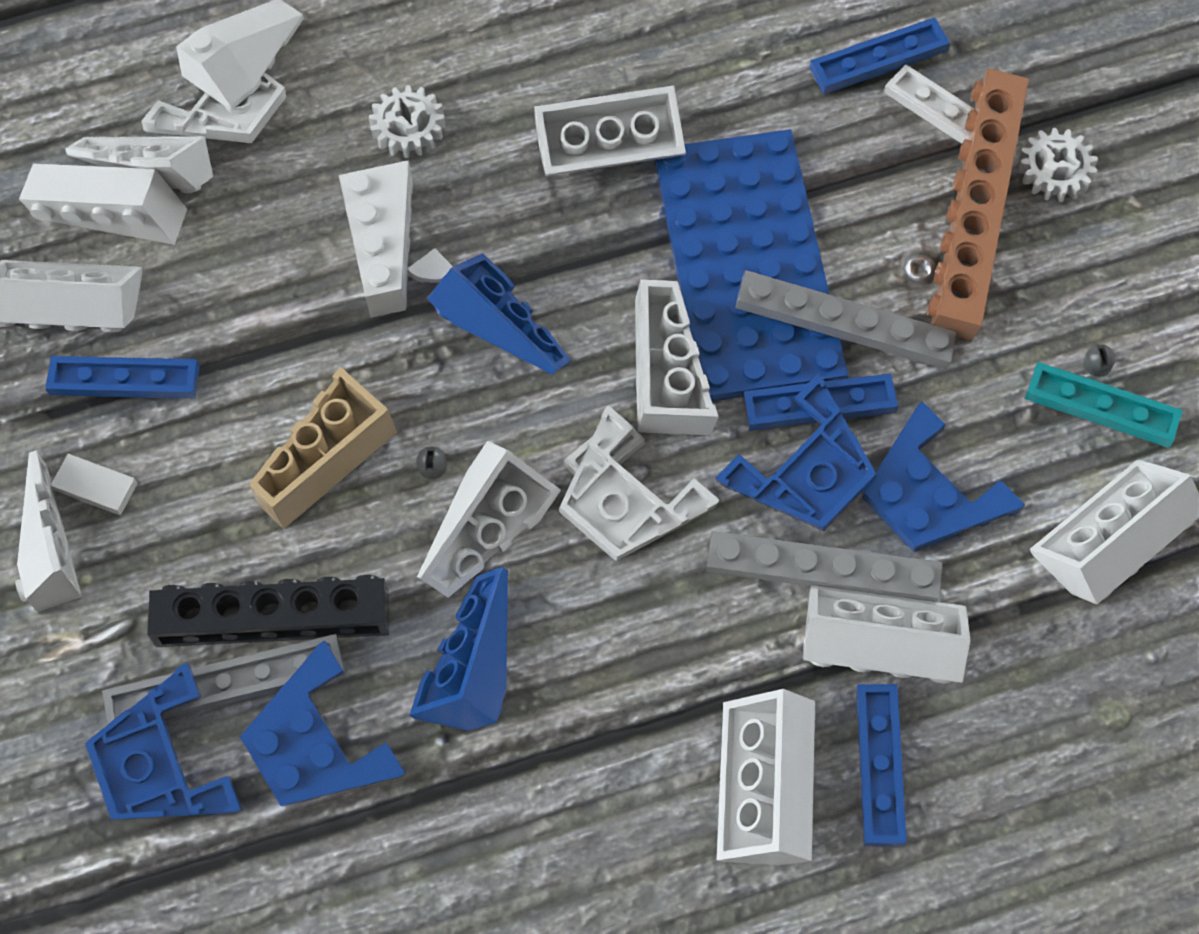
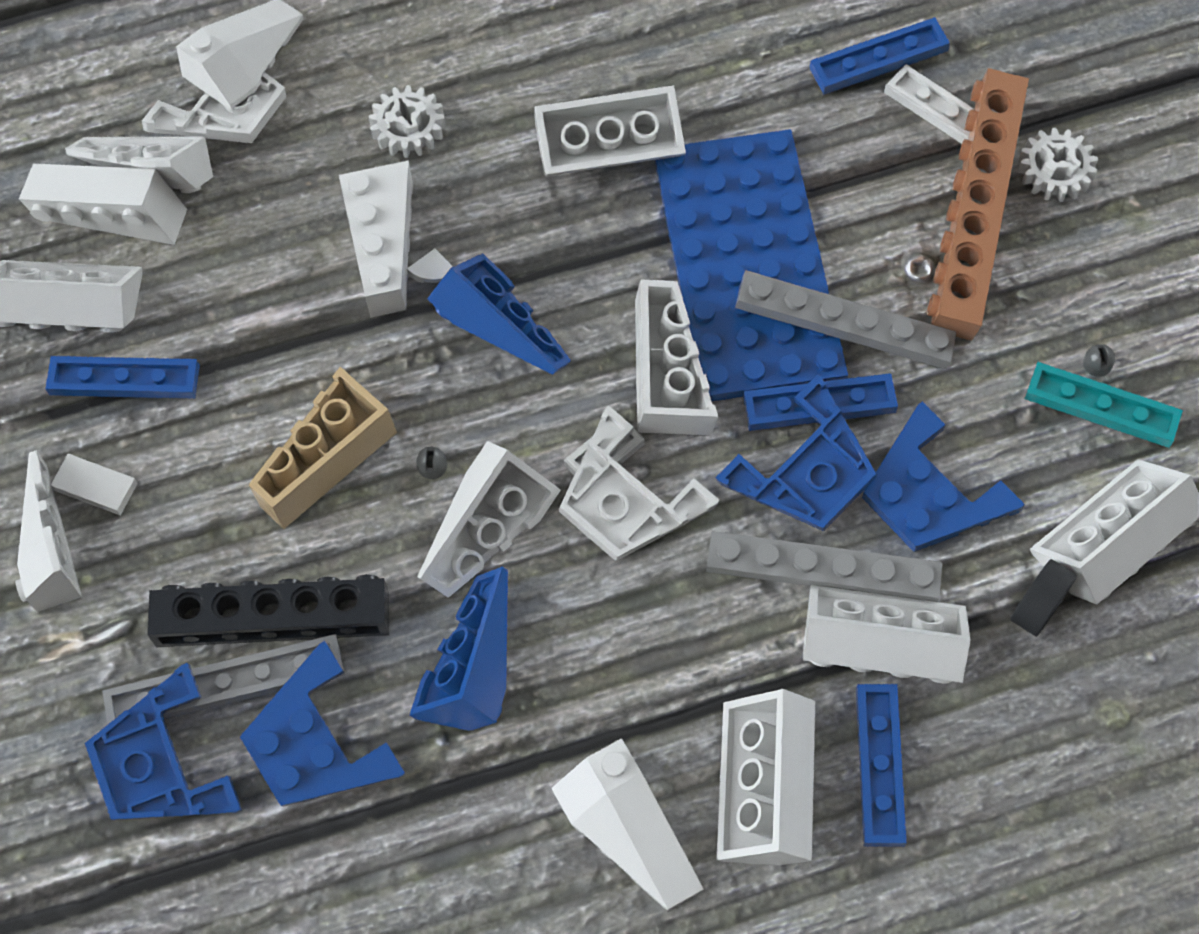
none -> white wedge [552,738,704,911]
none -> black tyre [1010,559,1077,637]

